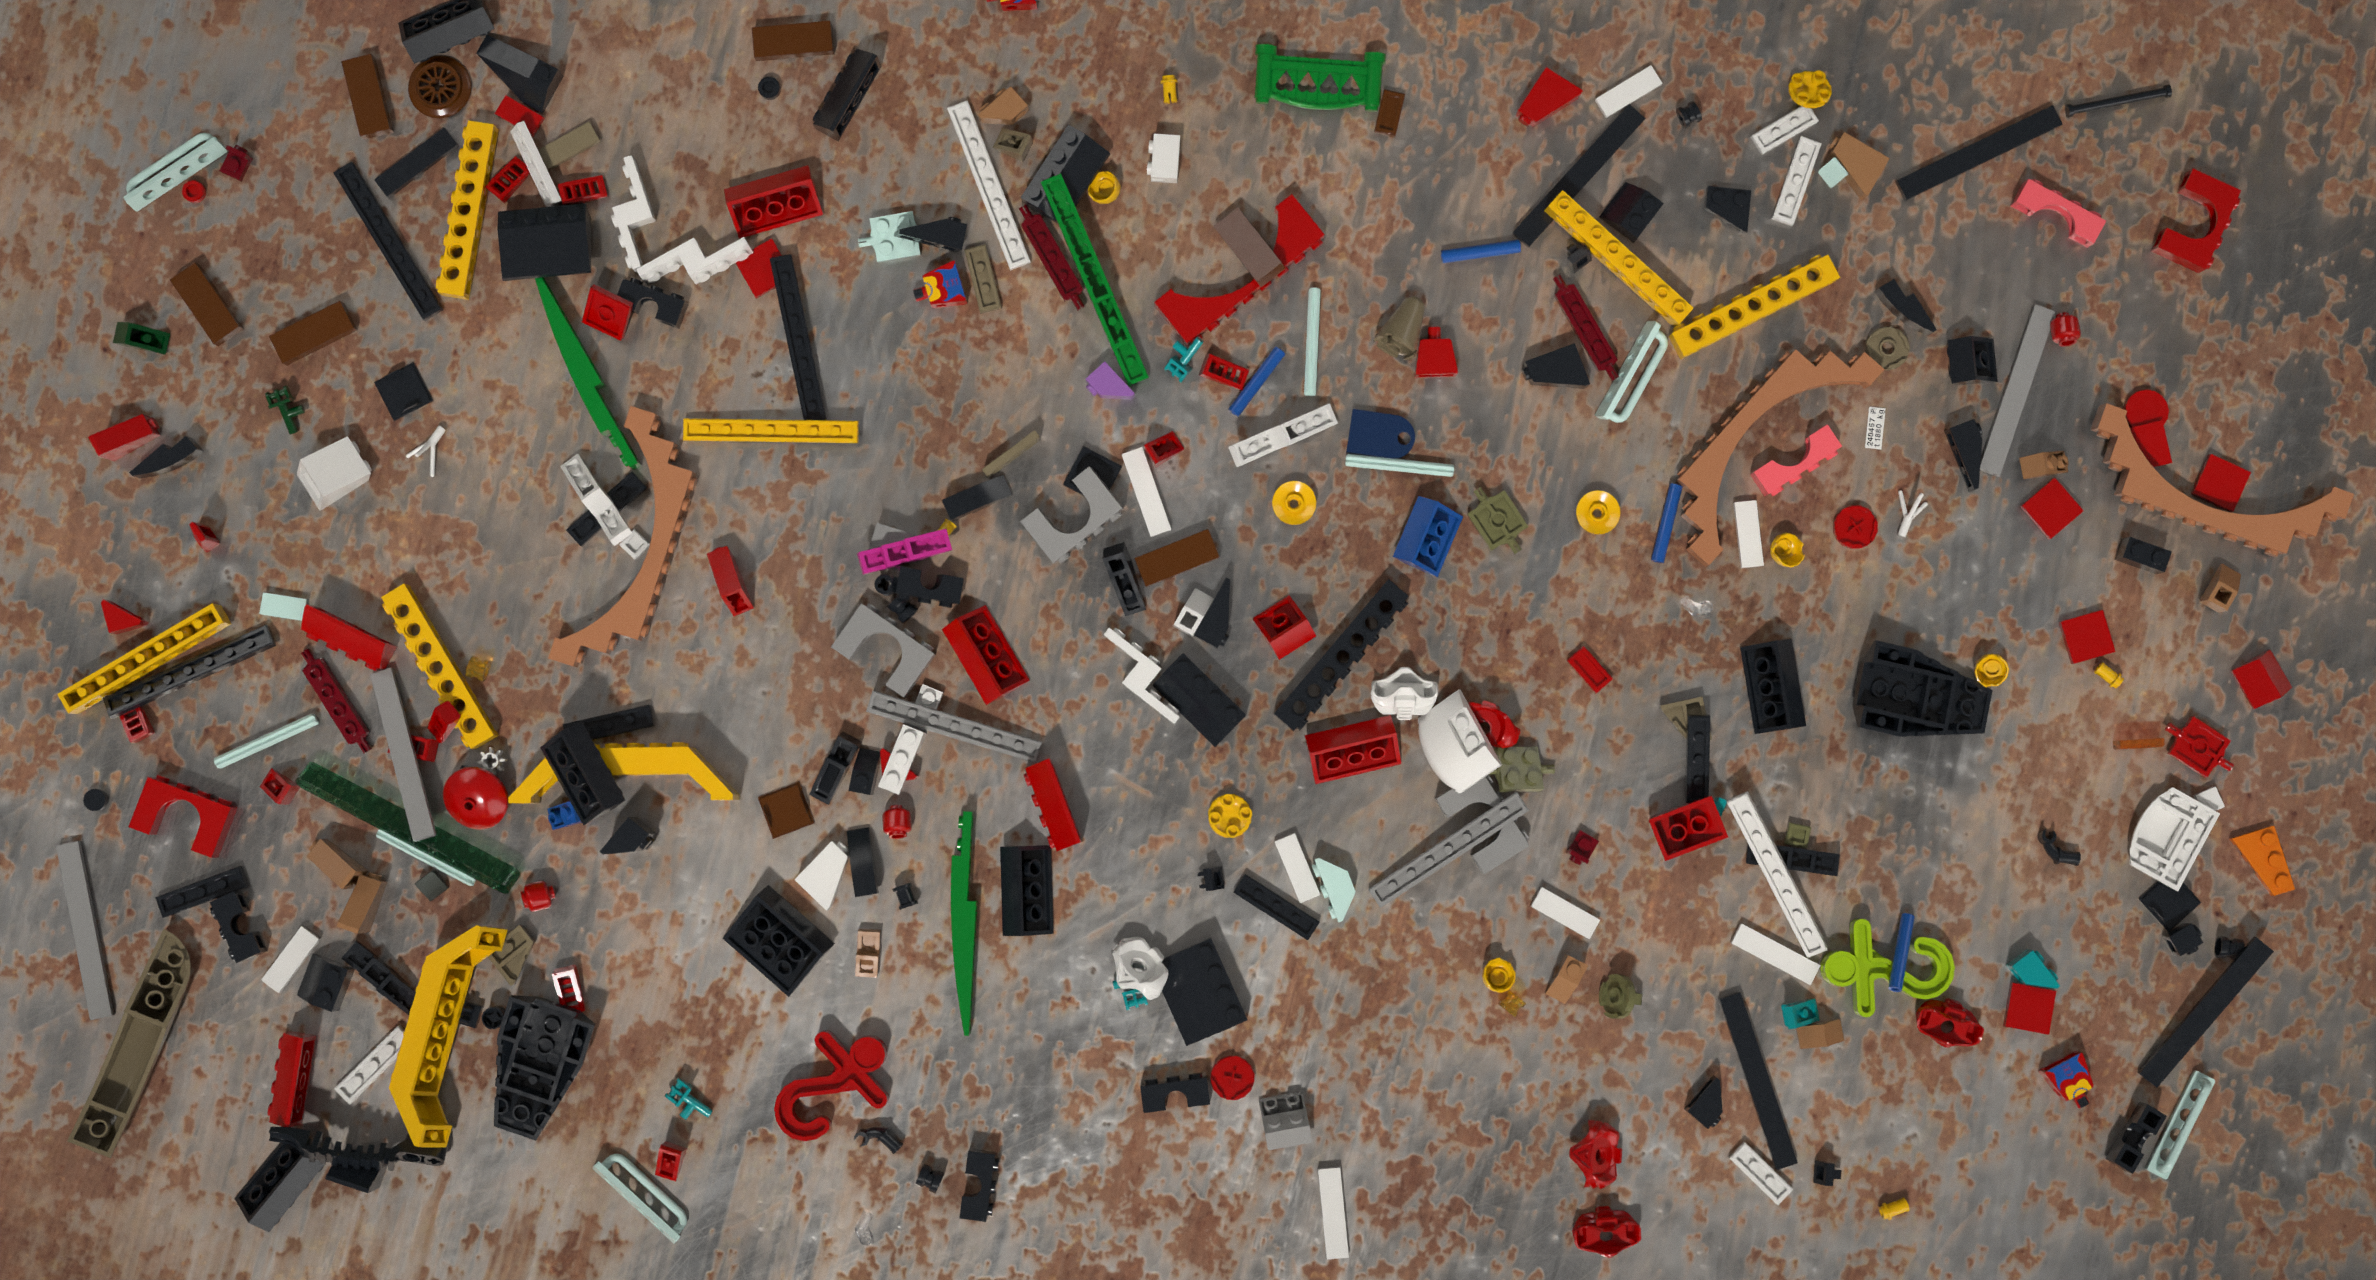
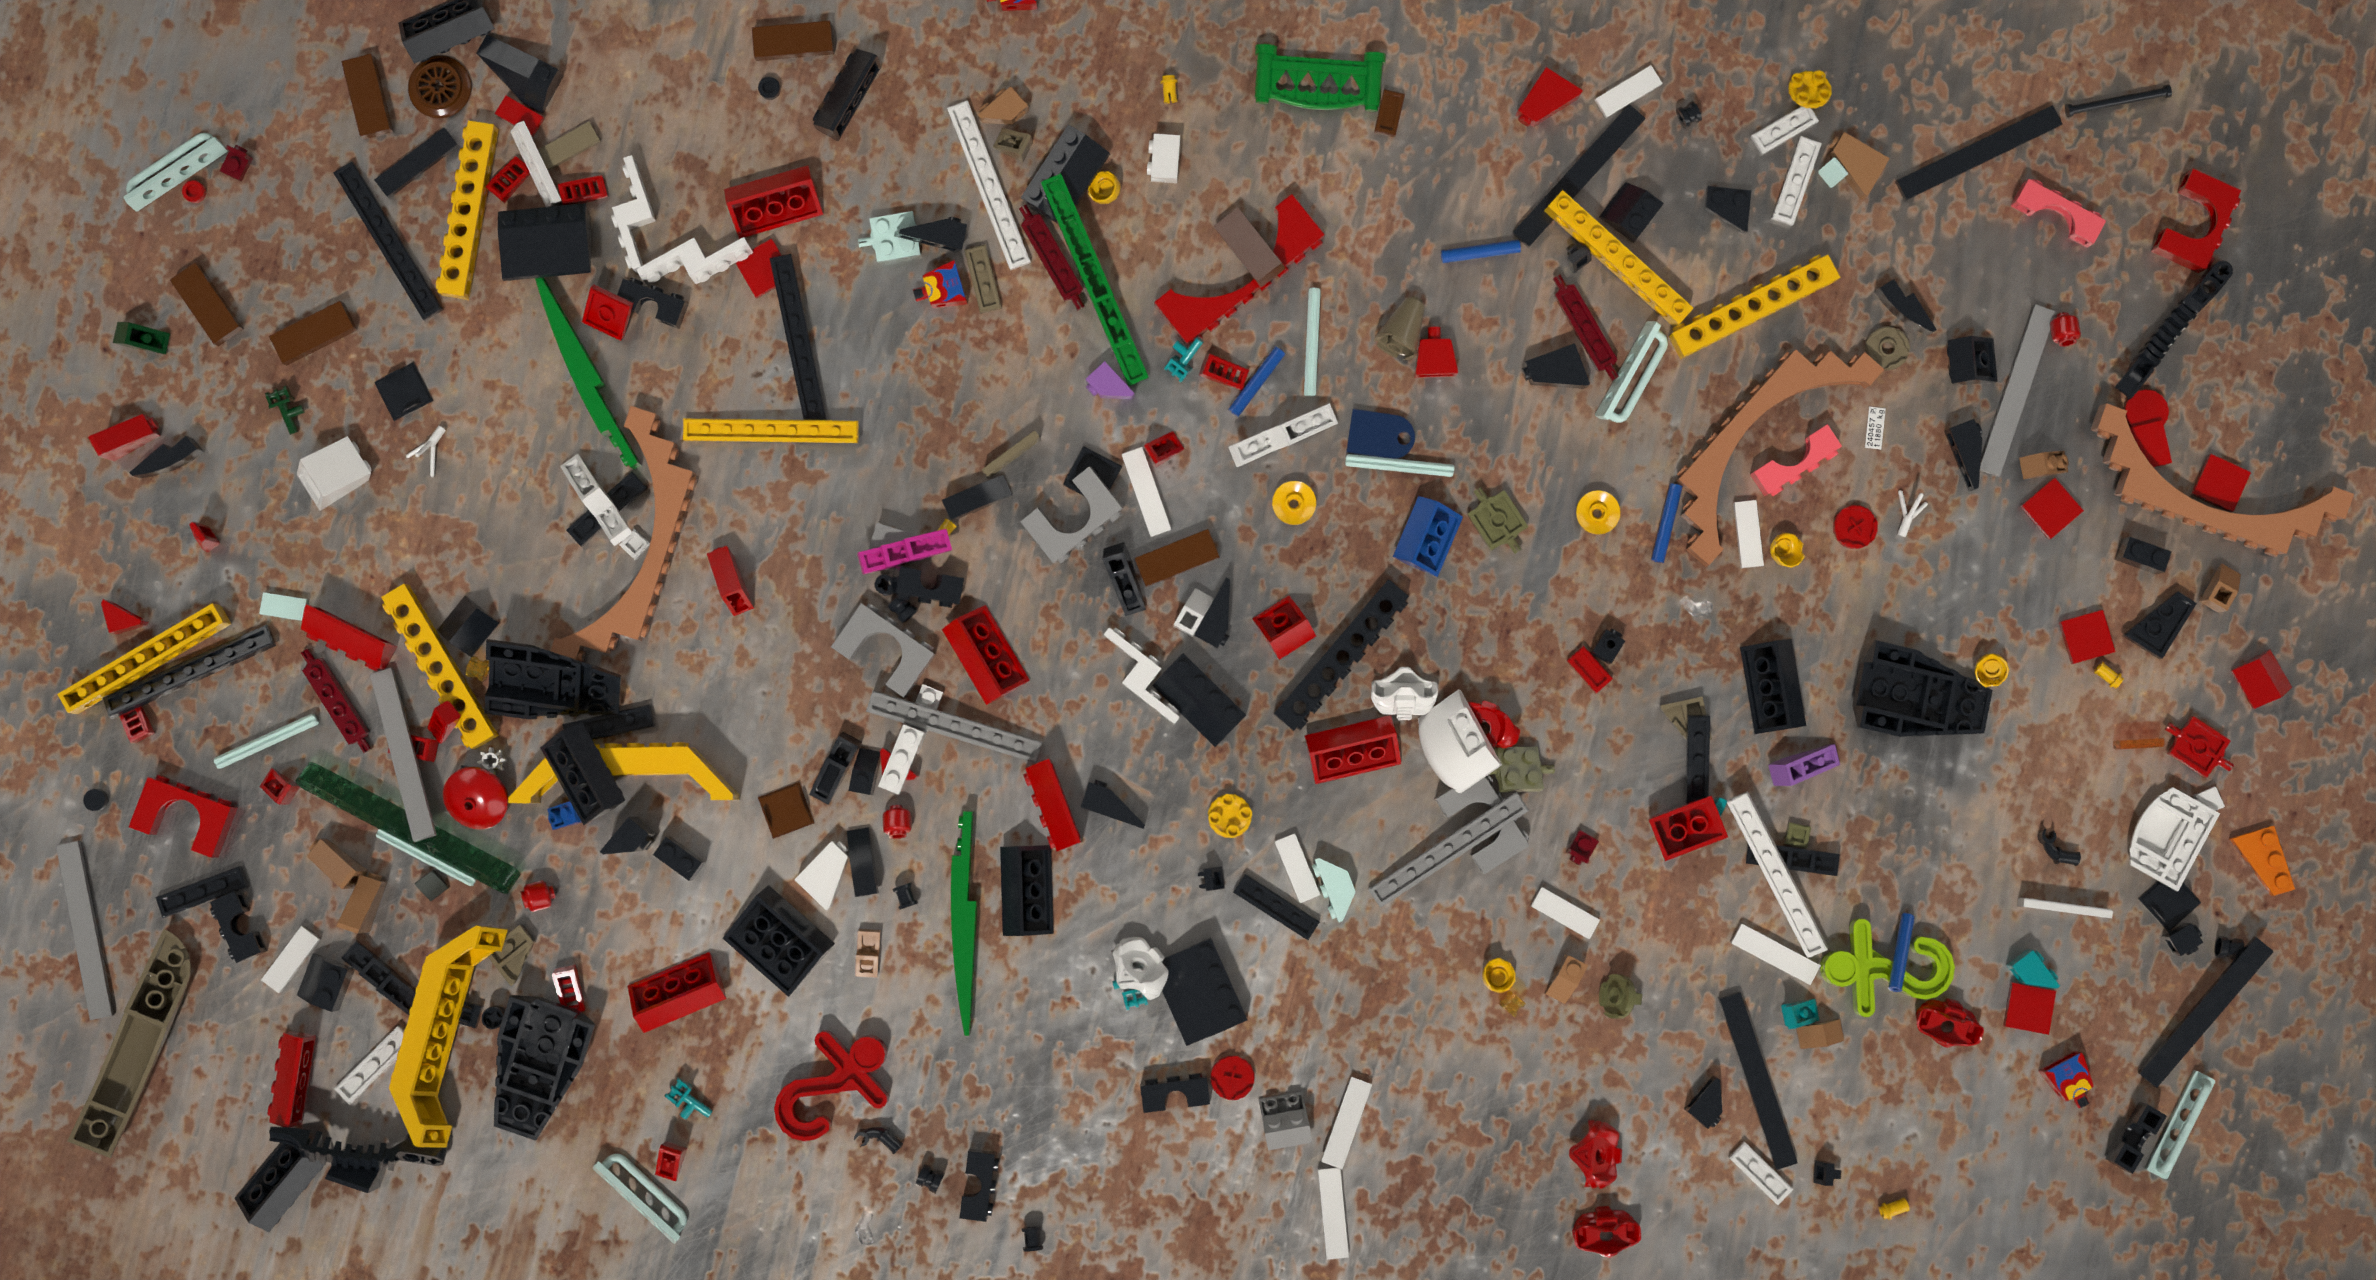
none -> black slope [437,596,500,657]
none -> black wedge [484,639,621,720]
none -> red slope [627,951,726,1033]
none -> black brick [653,837,706,881]
none -> black bush [1022,1226,1043,1252]
none -> black slope [1081,779,1145,829]
none -> white tile [1321,1077,1372,1169]
none -> black brick [1590,628,1625,665]
none -> medium lavender slope [1768,744,1840,786]
none -> white tile [2017,898,2113,918]
none -> black piece [2114,260,2233,400]
none -> black wing [2122,591,2197,659]

